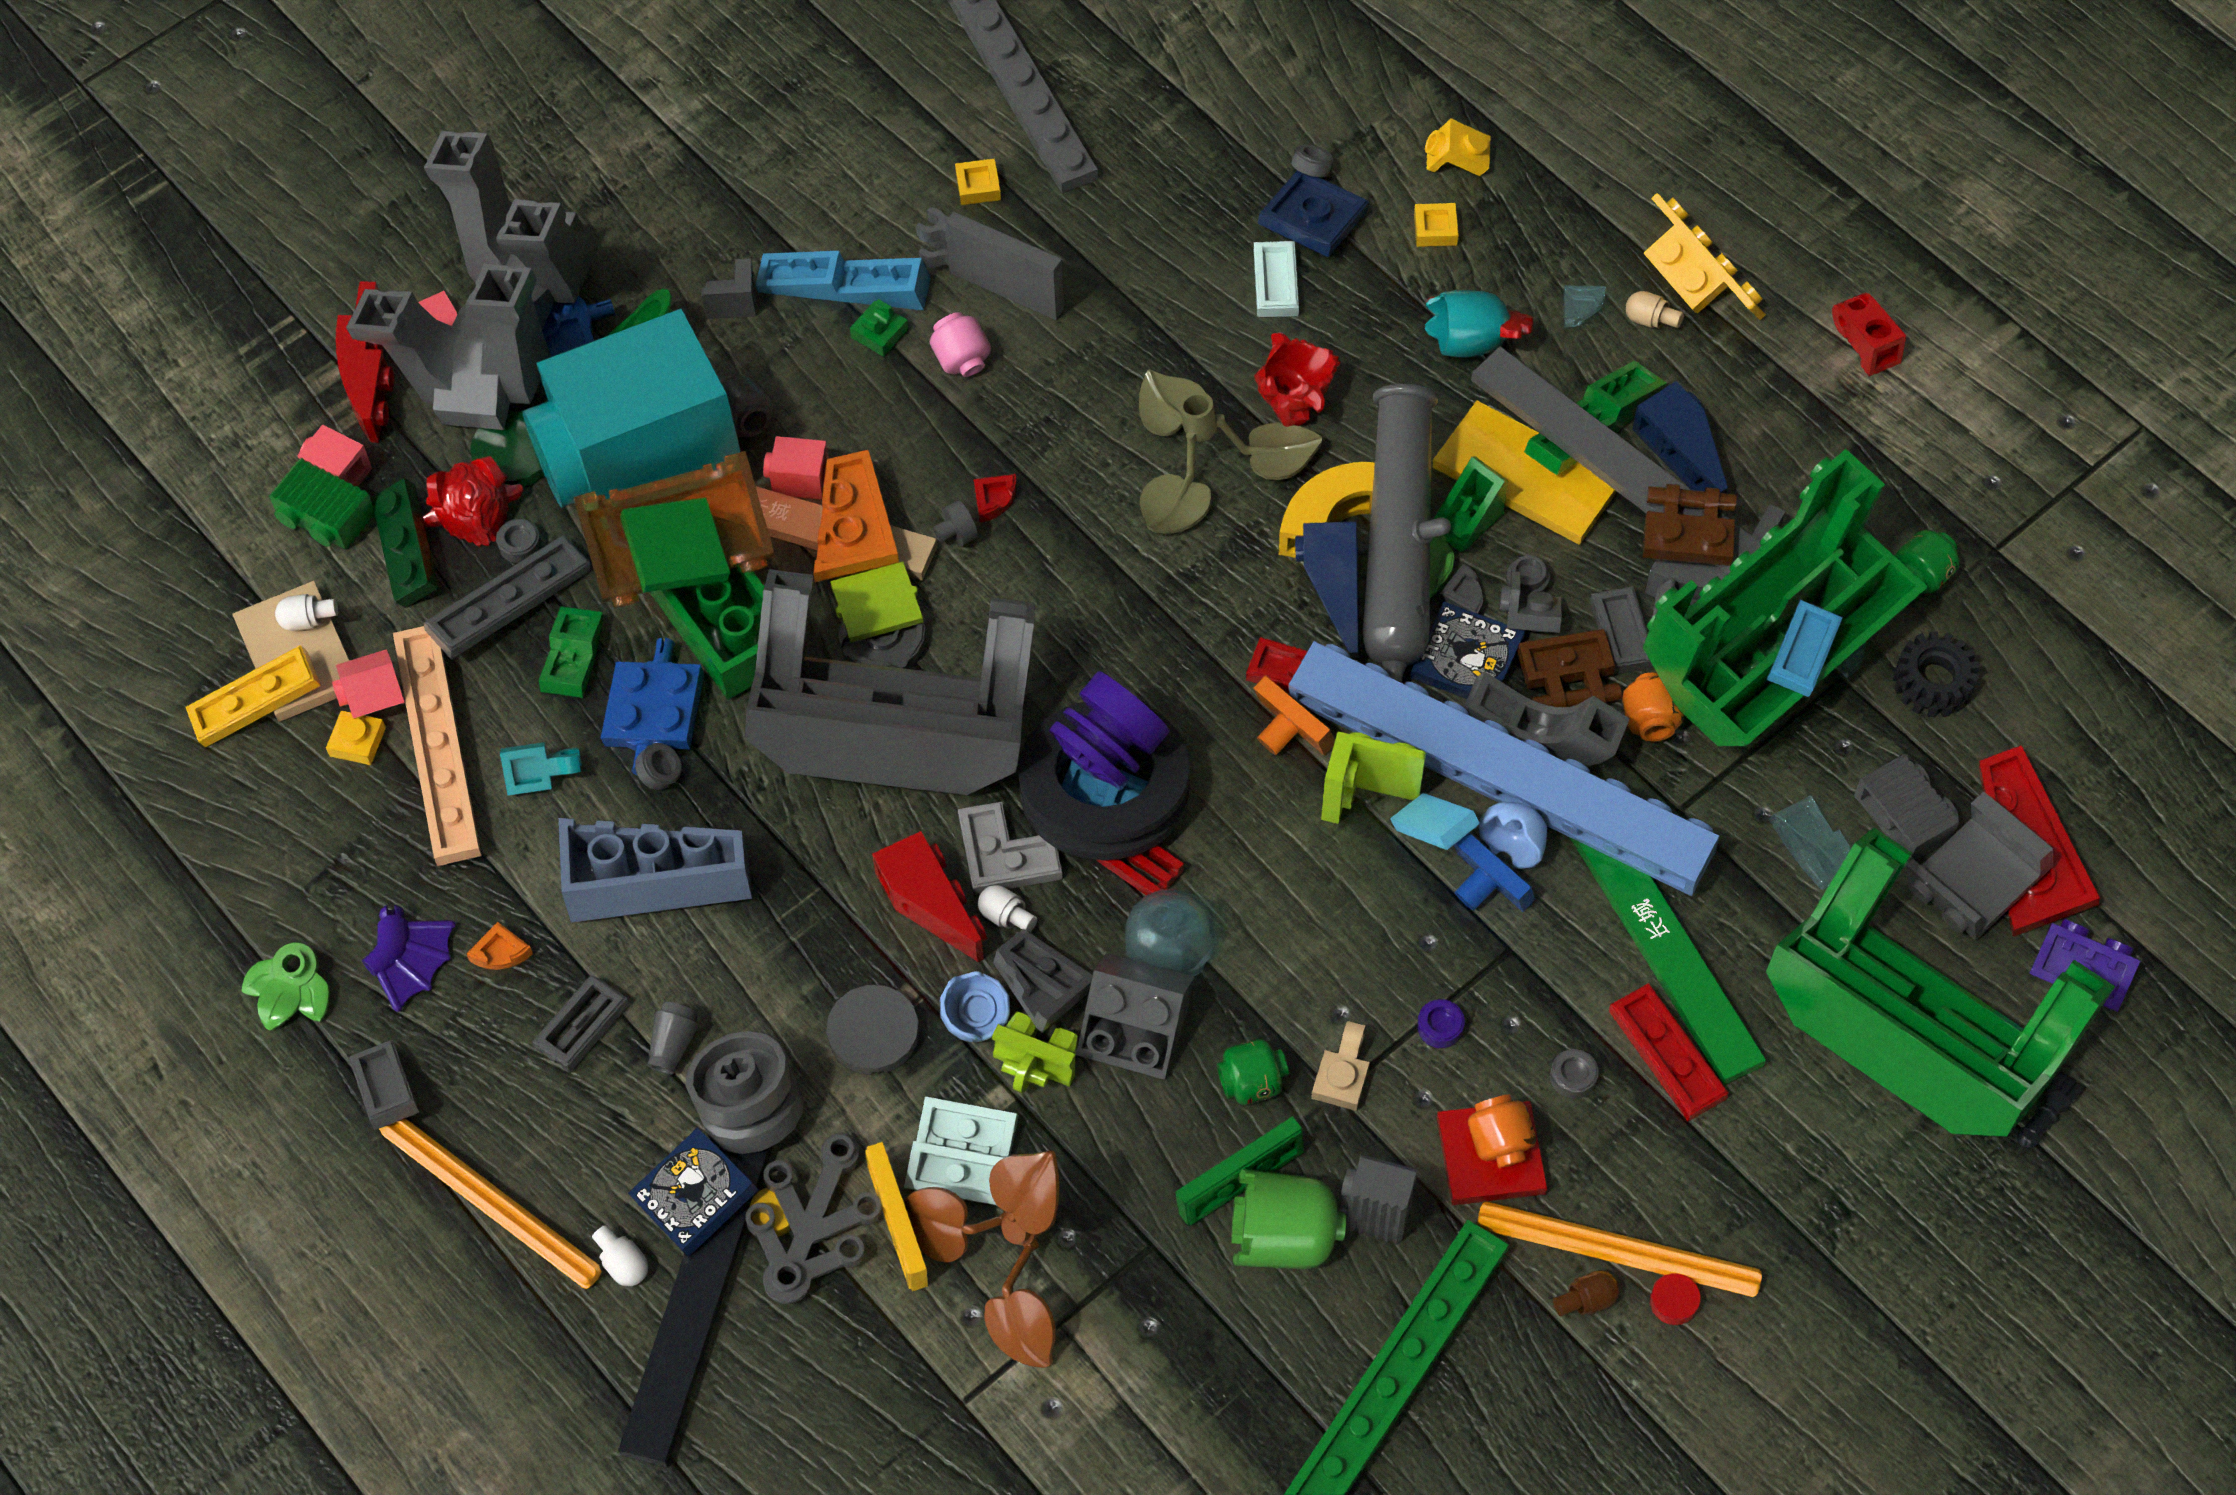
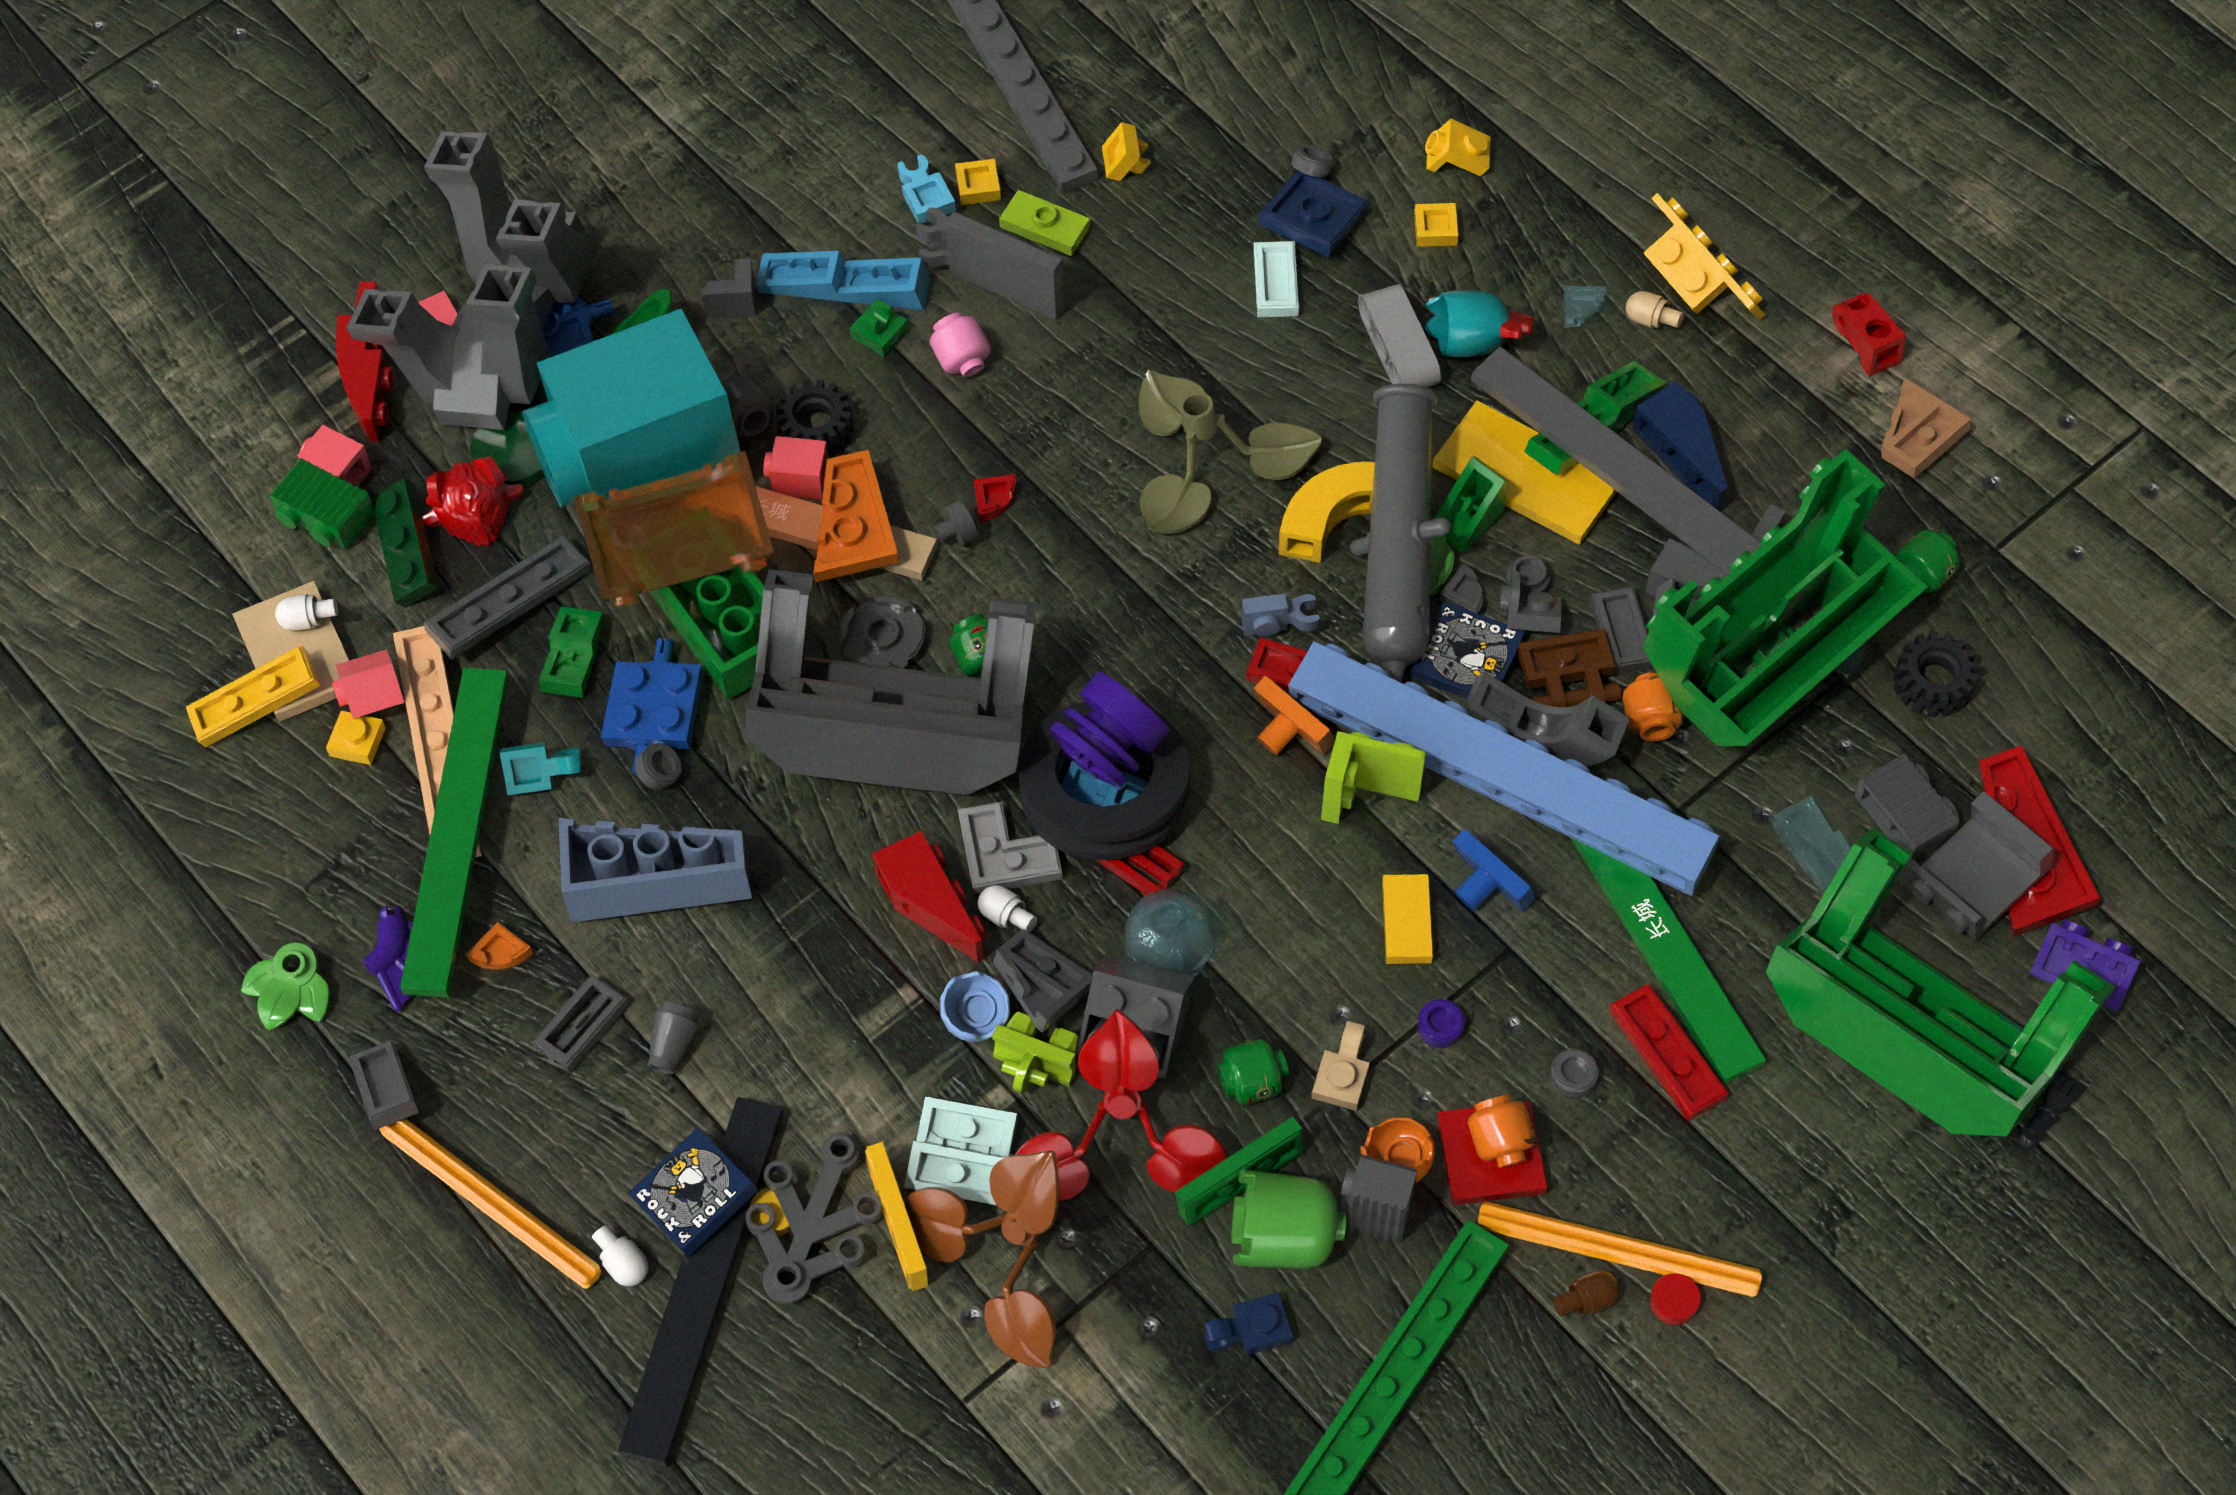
dark grey tile [496,519,541,563] -> none
green tile [620,497,730,593] -> none
dark grey wheel [686,1031,804,1154] -> none
dark grey tile [826,985,919,1075] -> none
lime piece [830,561,924,643] -> none
red hair [1254,332,1340,427] -> none
dark blue slope [1295,522,1360,659] -> none
medium azure tile [1390,793,1480,850] -> none
light blue hair [1479,801,1547,869] -> none
reddish brown plate [1643,483,1737,566] -> none
dark azure tile [1767,600,1843,697] -> none
none -> green tile [400,668,509,998]
none -> black tyre [775,379,854,458]
none -> medium azure plate [898,154,956,224]
none -> green head [948,613,989,678]
none -> lime plate [999,190,1090,256]
none -> red plant [1016,1009,1227,1201]
none -> yellow tile [1102,122,1151,181]
none -> dark blue plate [1203,1292,1293,1356]
none -> sand blue plate [1241,593,1320,637]
none -> light grey beam [1358,284,1441,387]
none -> orange hair [1360,1117,1435,1183]
none -> yellow tile [1382,874,1433,964]
none -> medium nougat wing [1881,379,1971,479]

